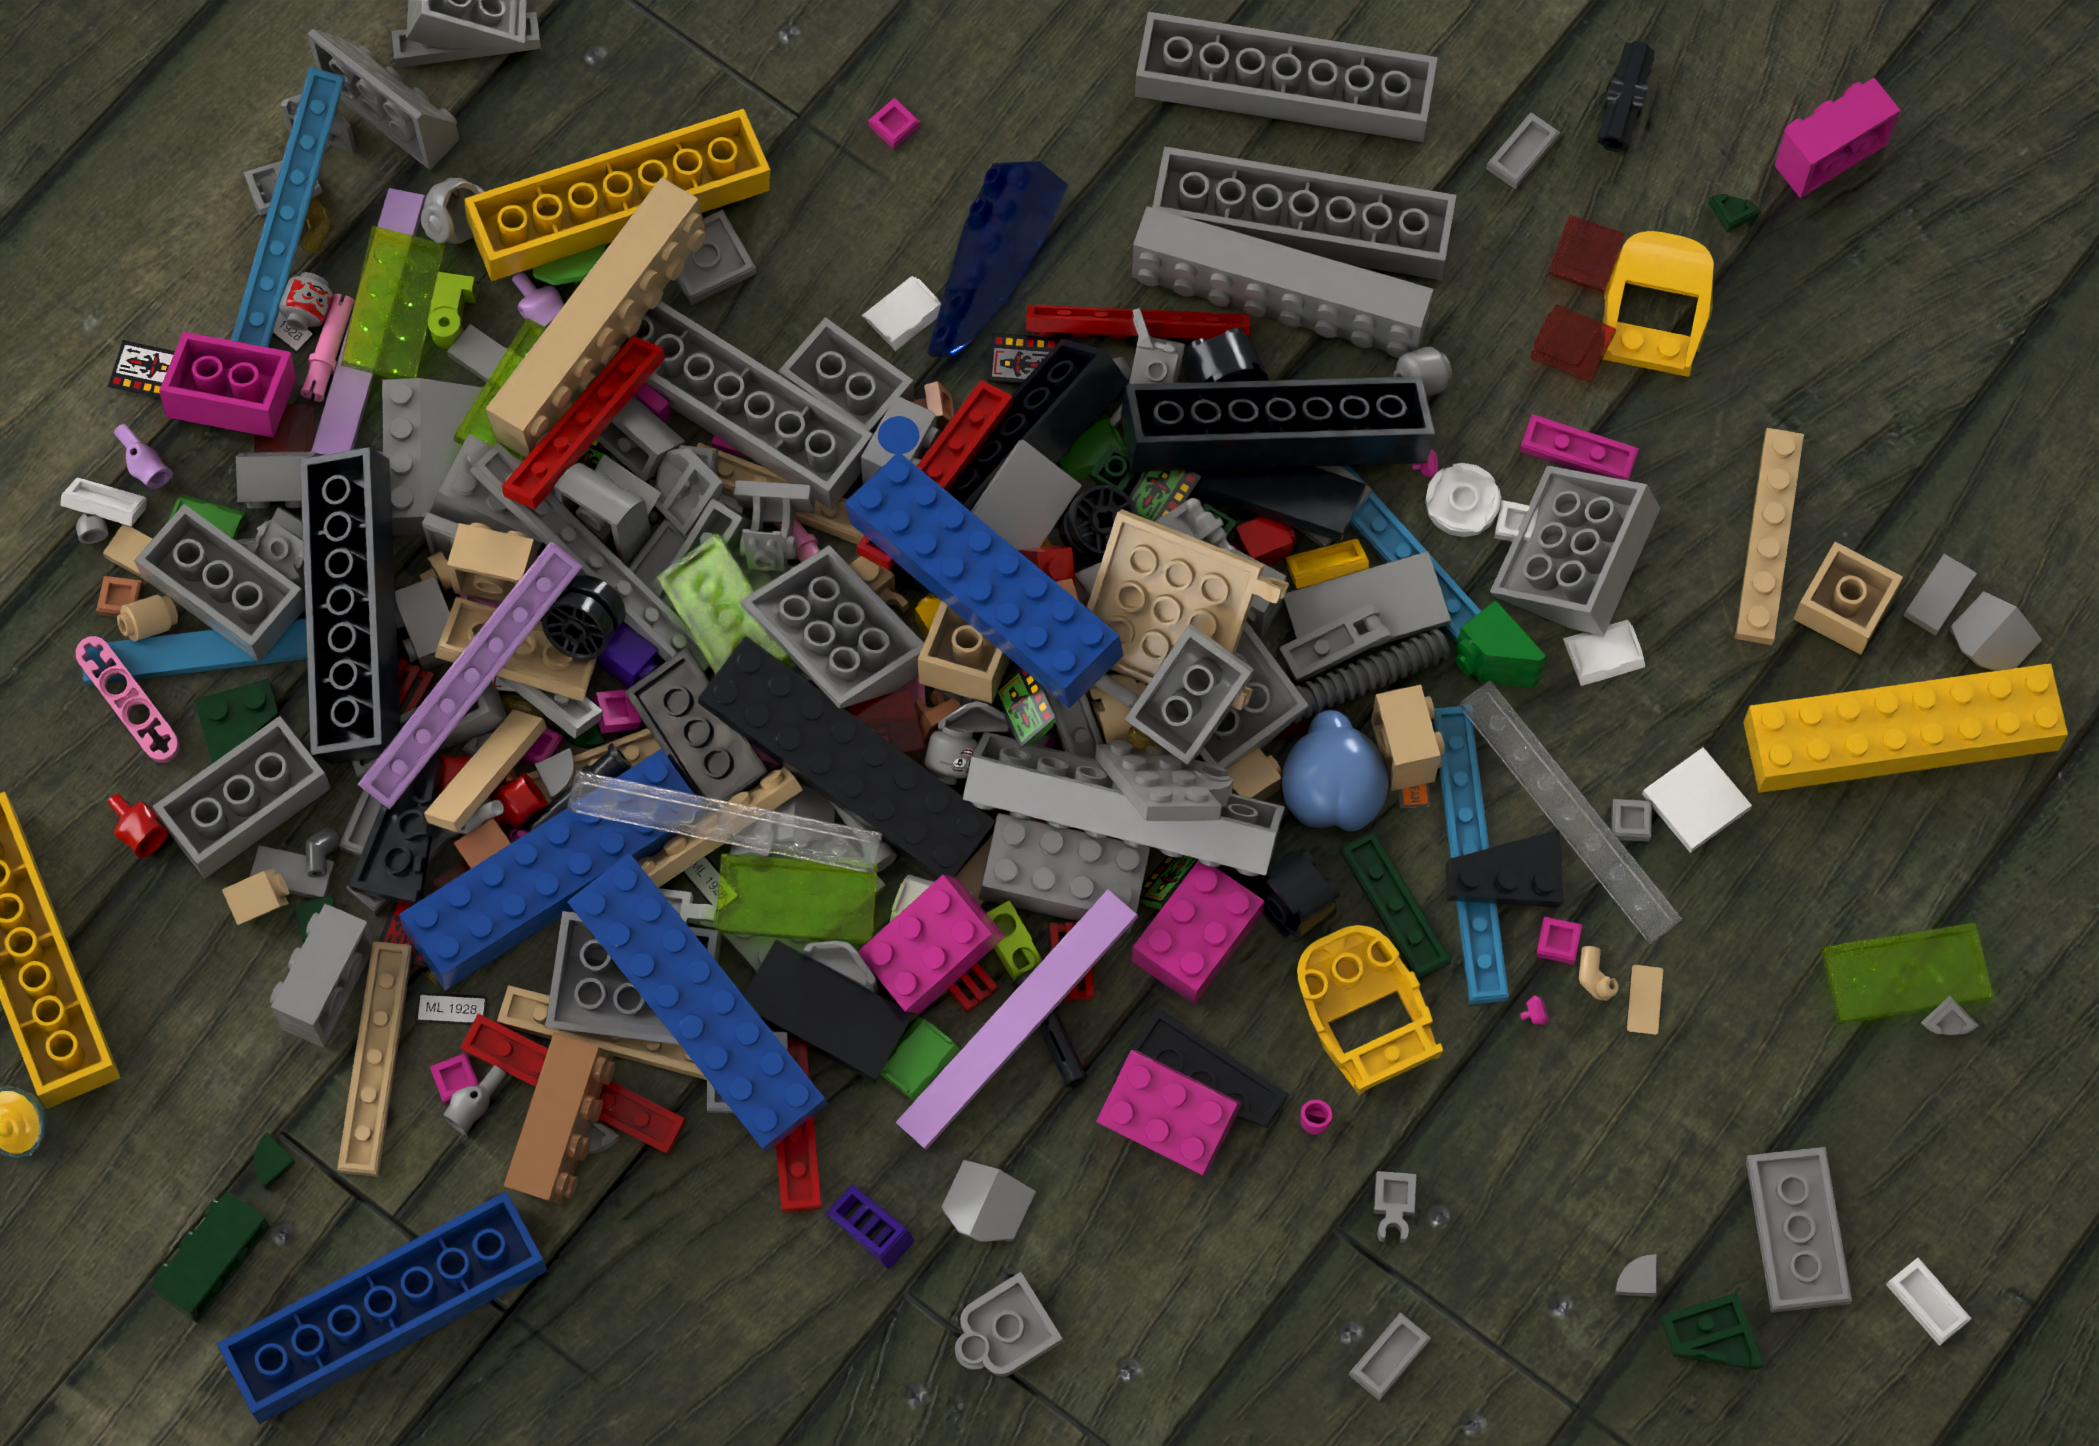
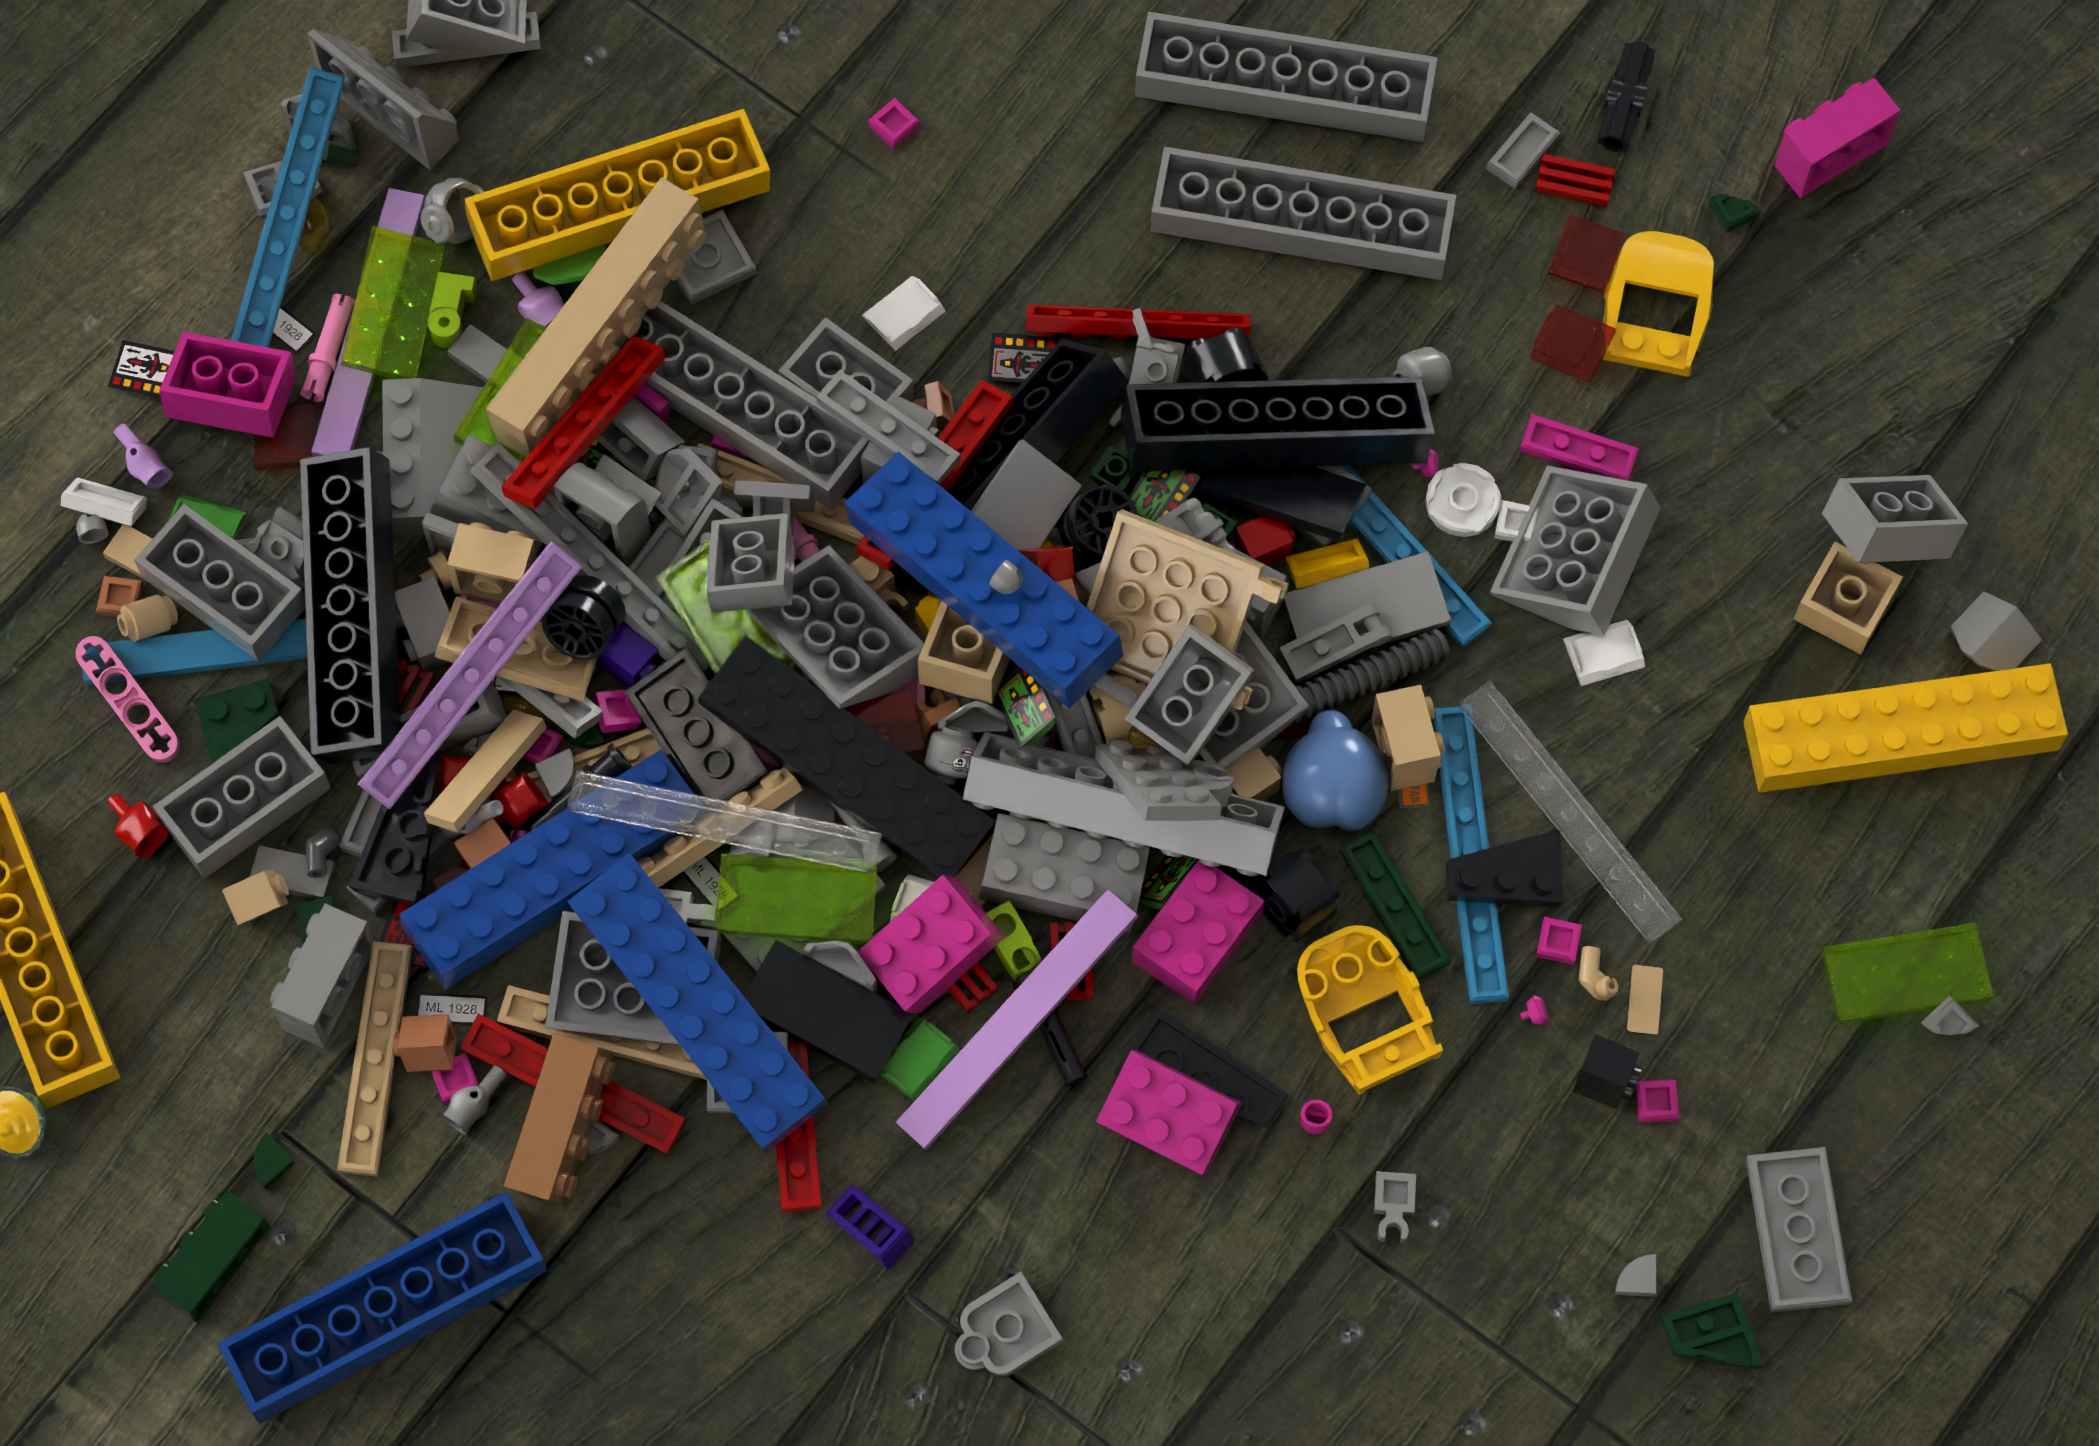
light grey brick [236,451,315,508] -> none
light grey head [279,272,334,331] -> none
clear blue wedge [927,161,1069,357] -> none
light grey slope [941,1160,1036,1242] -> none
bright green piece [1057,414,1128,481] -> none
light grey brick [1132,206,1433,358] -> none
light grey tile [1349,1313,1431,1401] -> none
green slope [1454,600,1546,688] -> none
light grey tile [1611,799,1652,842] -> none
white tile [1642,747,1752,853] -> none
tan plate [1735,428,1804,645] -> none
white tile [1886,1258,1972,1346] -> none
light grey tile [1904,553,1977,636] -> none
none -> dark green tile [322,144,359,166]
none -> nougat brick [393,1014,457,1072]
none -> light grey brick [706,513,795,613]
none -> light grey plate [816,369,961,485]
none -> light grey hinge [988,560,1023,595]
none -> red tile [1535,154,1615,207]
none -> black brick [1573,1034,1643,1109]
none -> dark pink tile [1635,1080,1679,1123]
none -> light grey brick [1822,475,1968,563]

